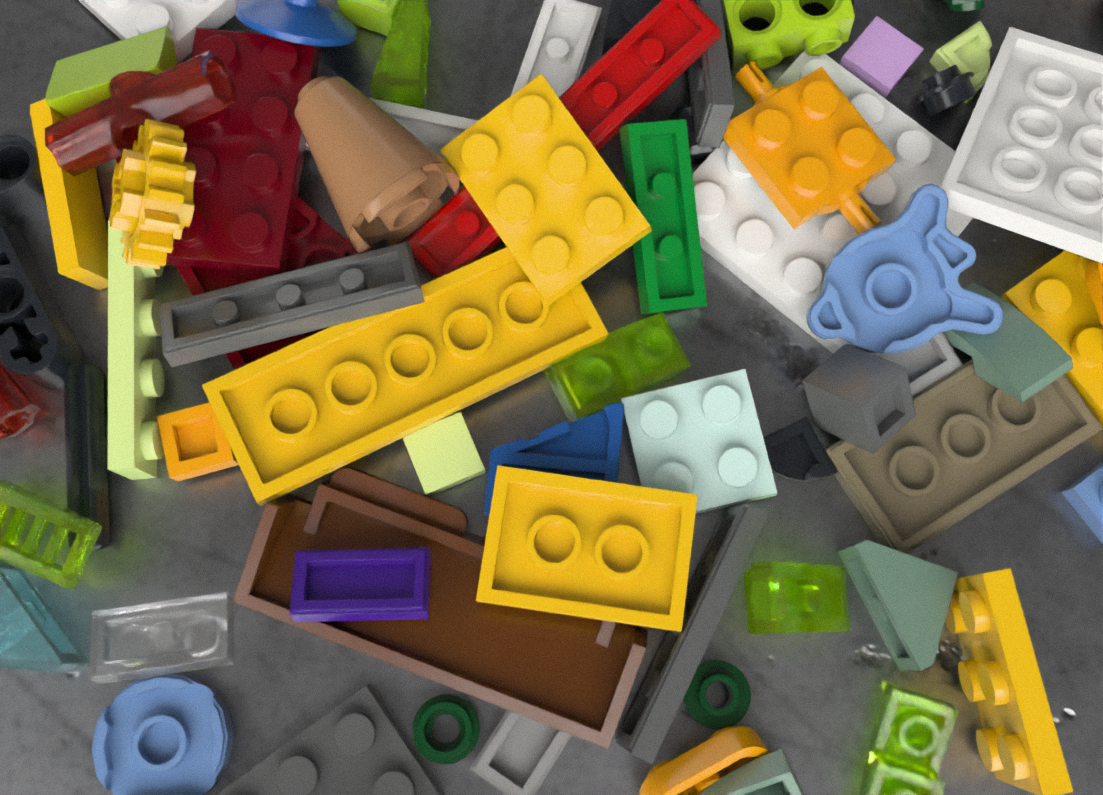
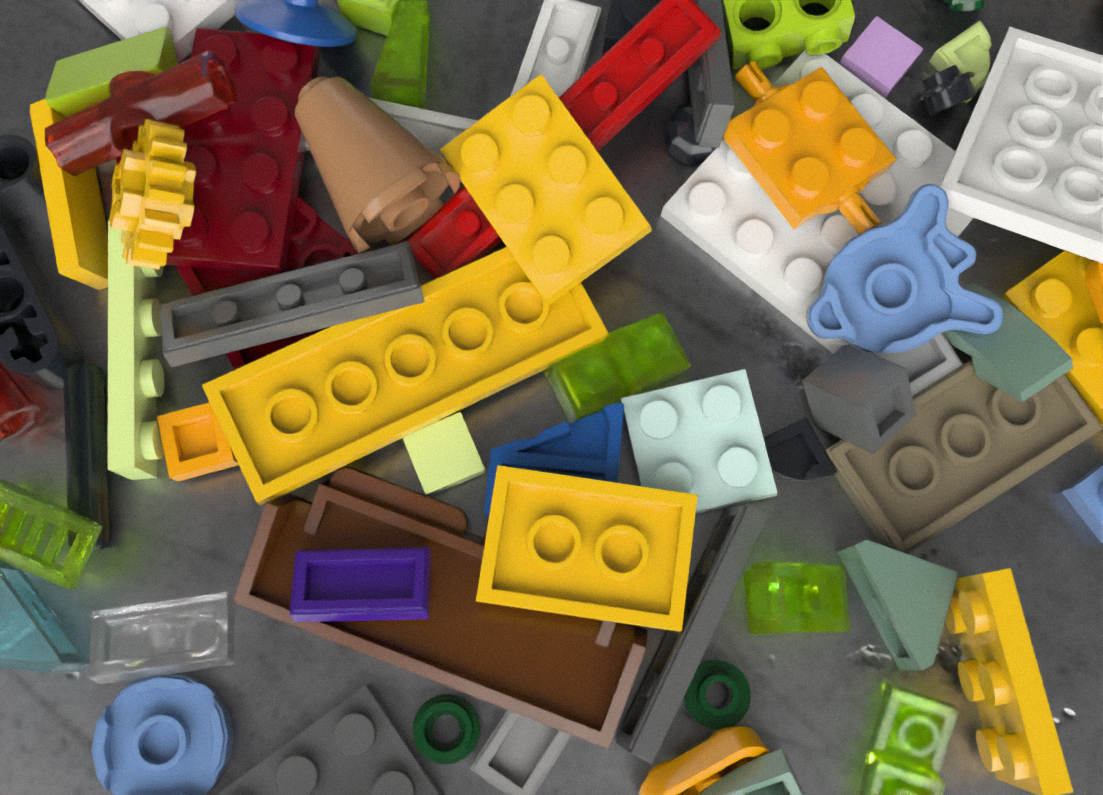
green plate [619,119,707,314] -> none

